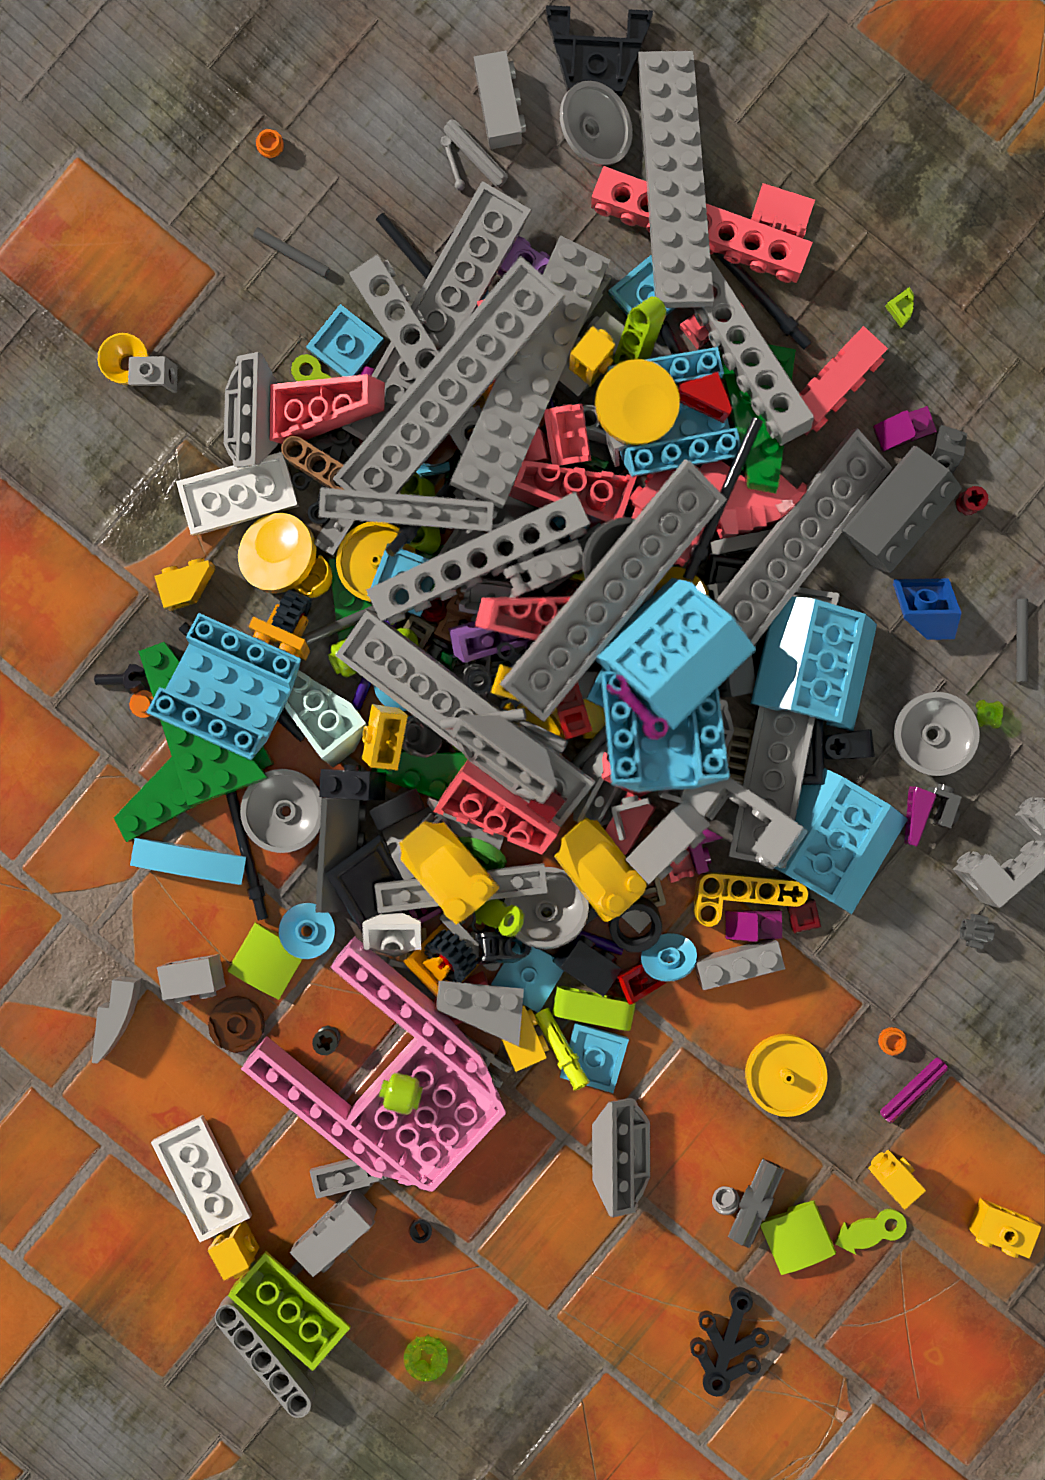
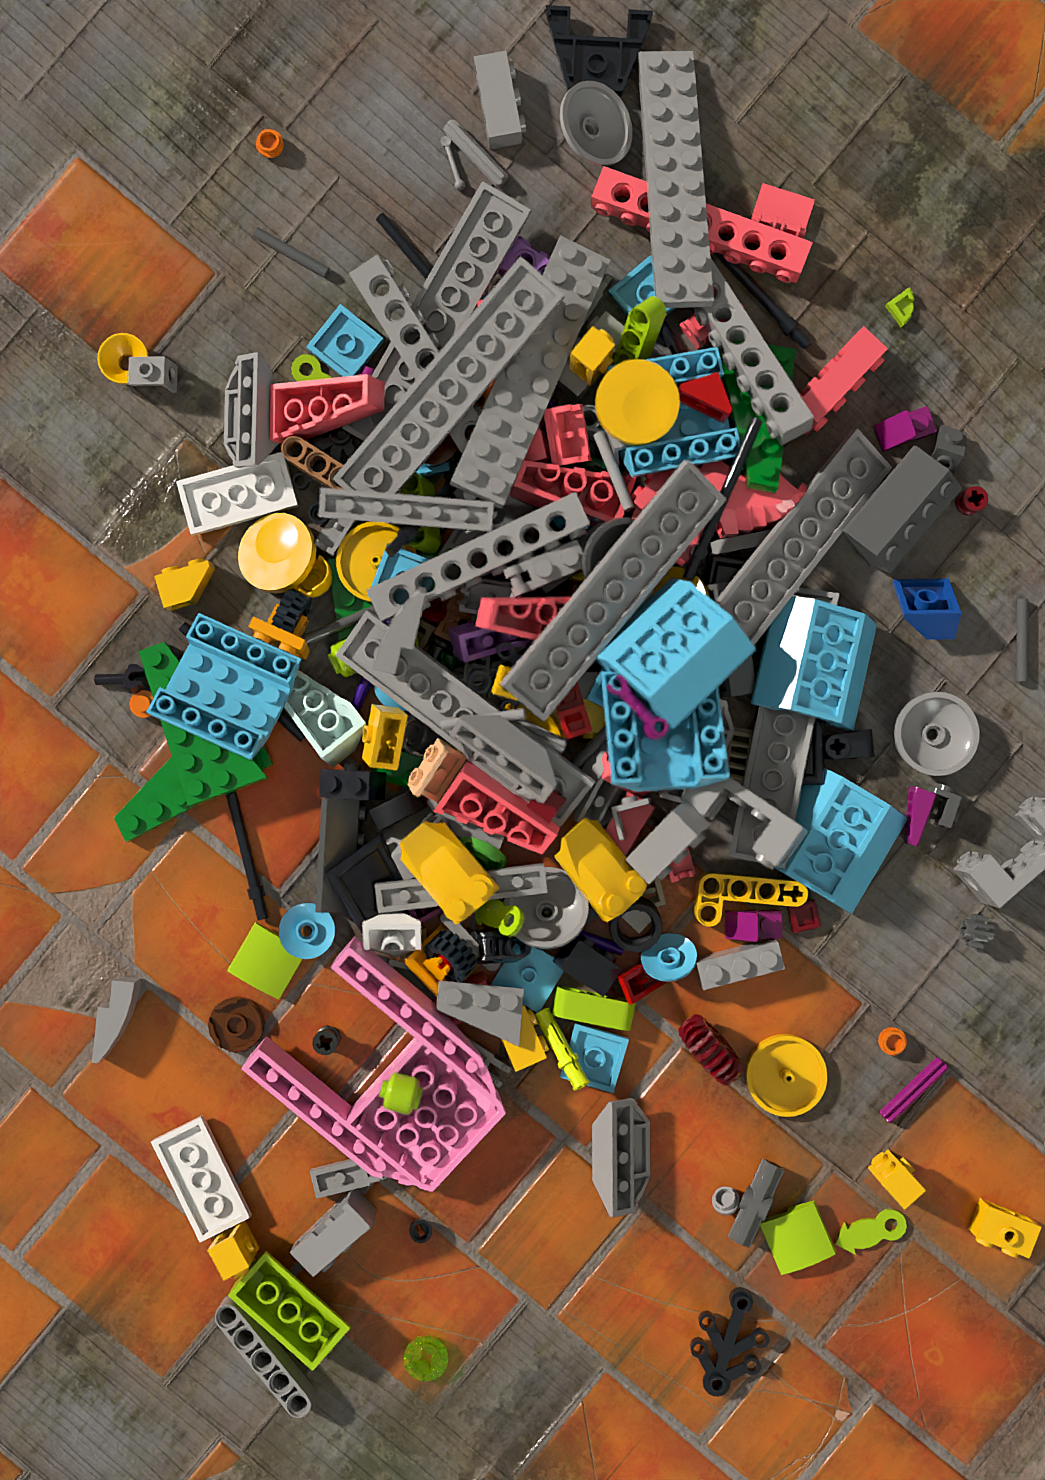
medium azure slope [130,838,246,885] -> none
light grey brick [157,954,226,1003] -> none
light grey dish [240,769,323,853] -> none
magenta slope [688,829,723,874] -> none
clear neon green plate [975,700,1004,728] -> none
none -> light grey slope [372,587,426,674]
none -> light nougat bracket [408,738,467,803]
none -> light grey bar [594,431,635,512]
none -> dark red gear [678,1014,745,1086]

